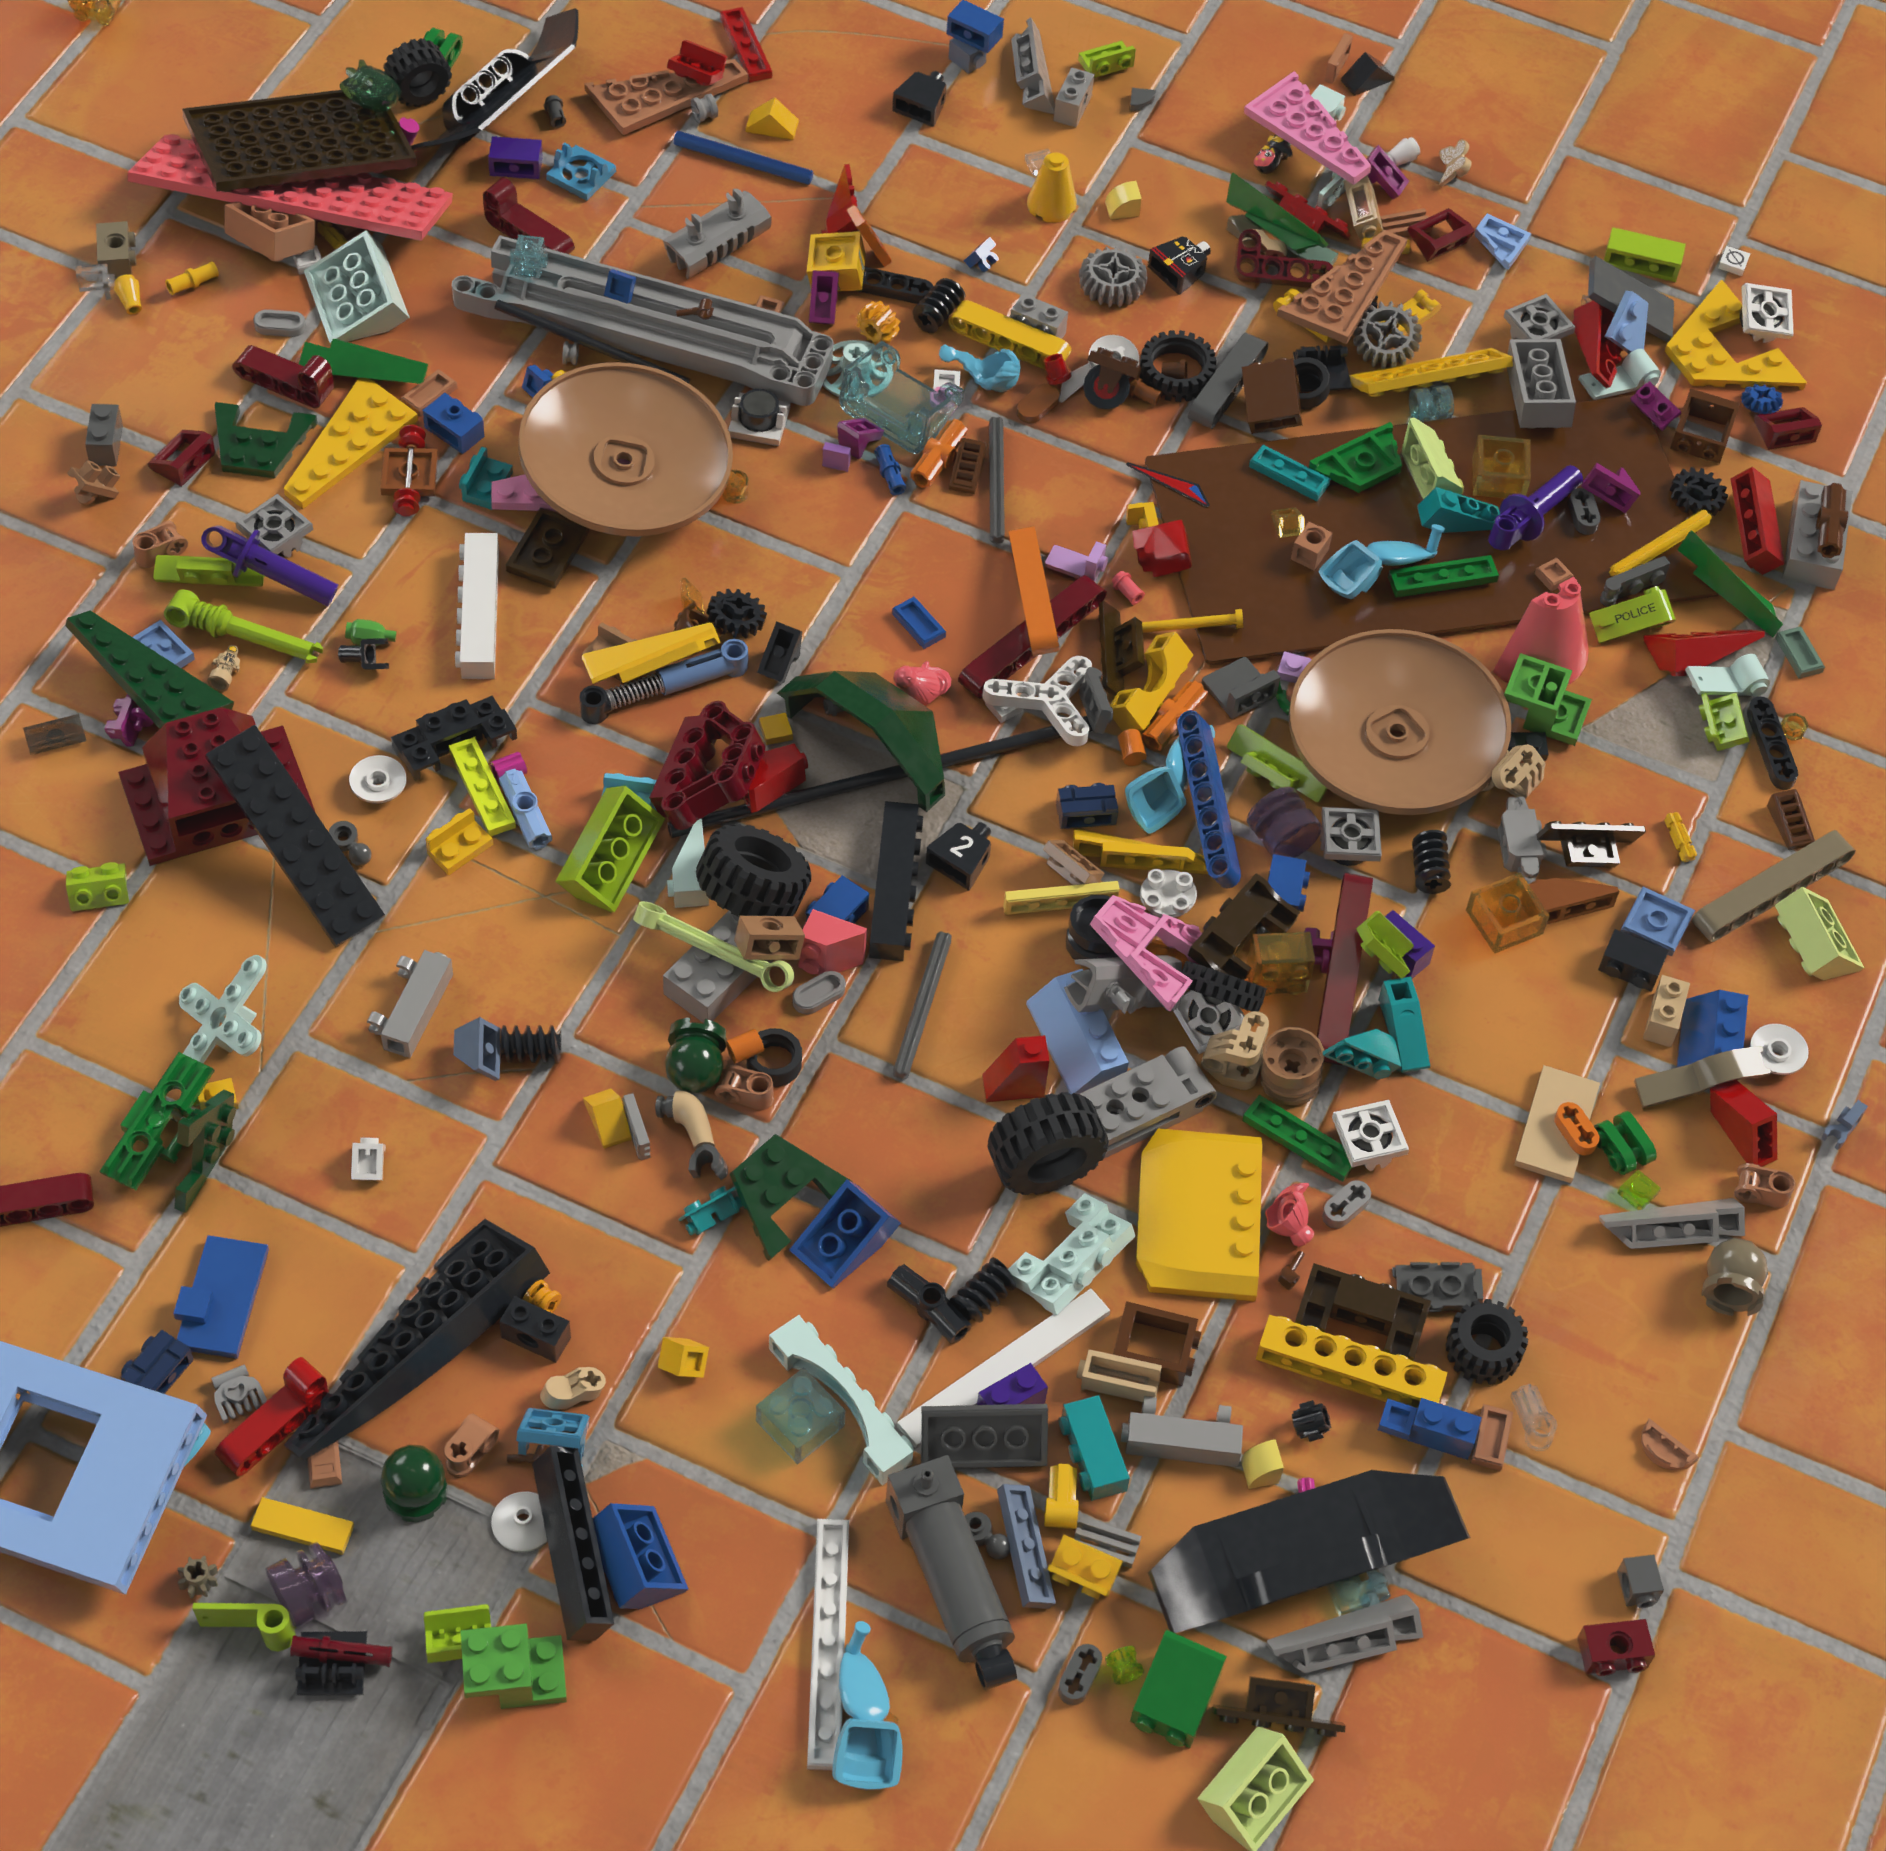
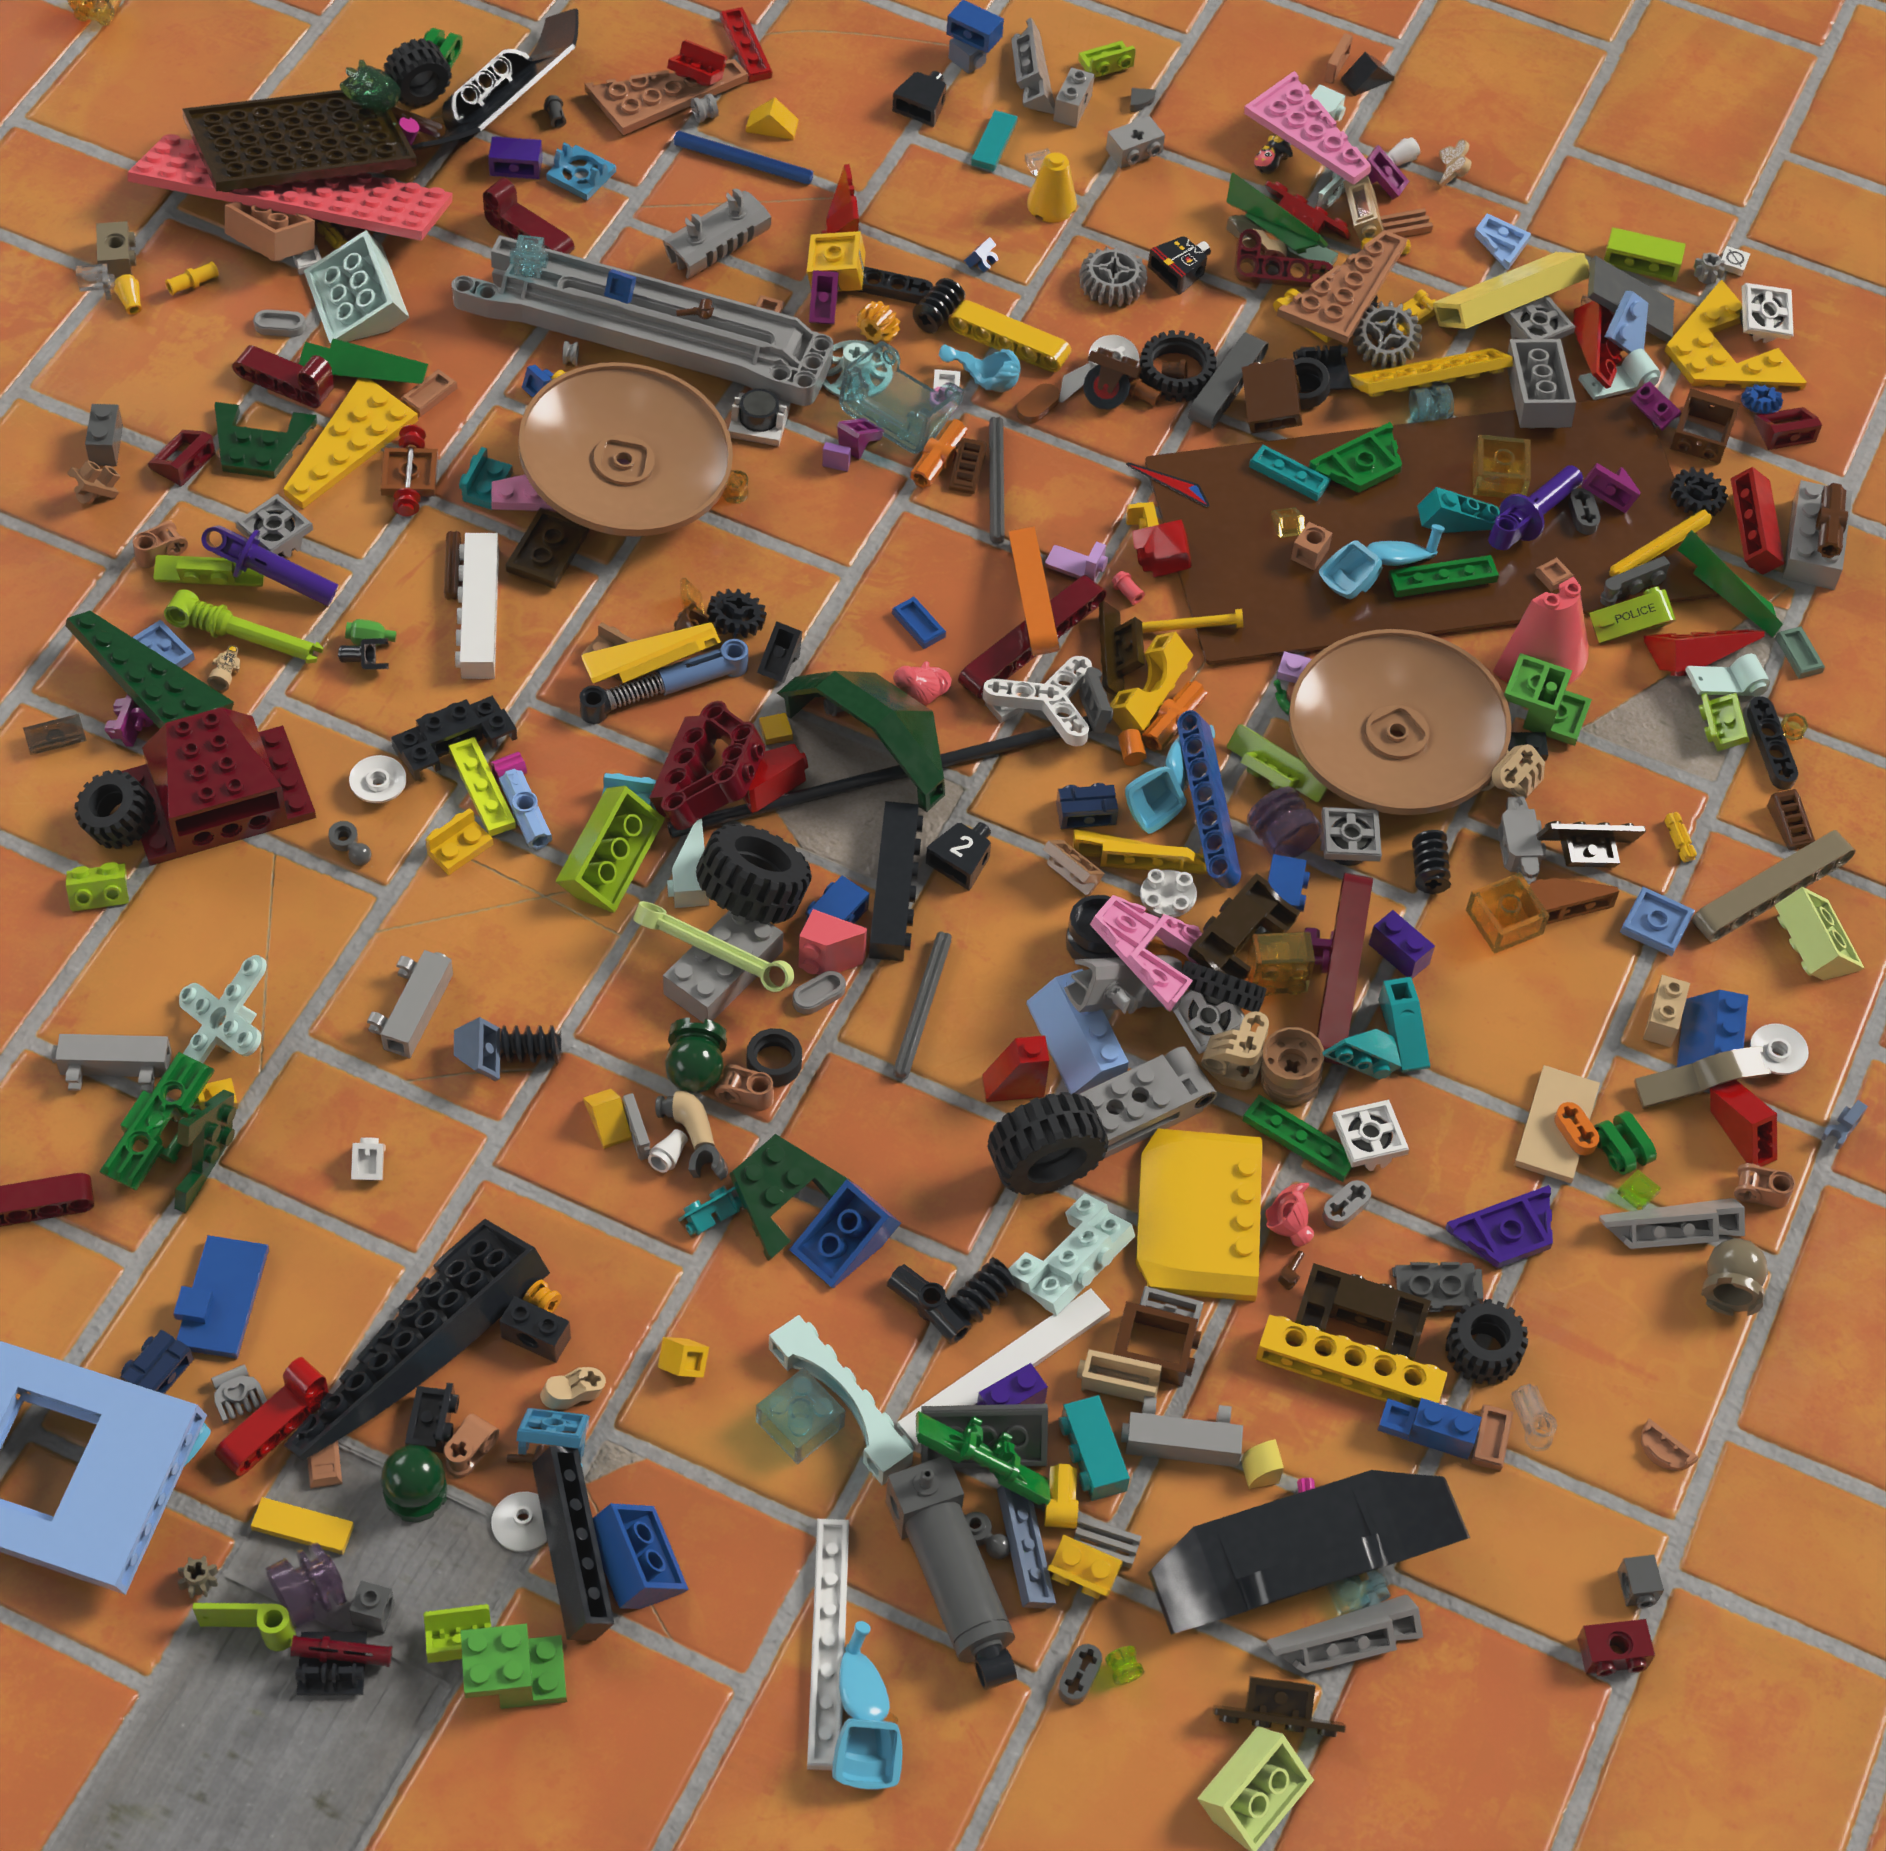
black plate [205,725,385,948] -> none
blue brick [423,393,485,454] -> none
black piece [494,299,691,384] -> none
orange piece [726,1029,764,1064] -> none
medium nougat brick [734,916,805,960] -> none
orange tile [846,205,892,267] -> none
blue pin [874,444,907,495] -> none
light yellow tile [1003,881,1120,915] -> none
light grey brick [1010,293,1068,339] -> none
red piece [1044,353,1072,385] -> none
light yellow brick [1105,181,1142,220] -> none
green slope [1130,1630,1227,1748] -> none
dark grey bracket [1202,657,1280,719] -> none
black gear [1292,1400,1331,1442] -> none
lime bracket [1356,911,1414,979] -> none
yellowish green slope [1401,418,1464,499] -> none
dark red tile [1408,208,1475,262] -> none
black brick [1598,929,1669,992] -> none
none -> light grey brick [52,1034,172,1092]
none -> black tyre [74,770,156,849]
none -> dark grey brick [349,1581,395,1634]
none -> reddish brown axle [389,105,446,138]
none -> black bracket [405,1383,459,1453]
none -> reddish brown axle [444,531,461,600]
none -> white cone [648,1129,688,1173]
none -> green piece [916,1411,1051,1505]
none -> teal tile [971,110,1018,171]
none -> light grey brick [1106,116,1165,168]
none -> light grey tile [1140,1286,1204,1330]
none -> light yellow brick [1433,252,1589,329]
none -> dark purple wing [1445,1185,1553,1268]
none -> light grey gear [1693,253,1725,284]

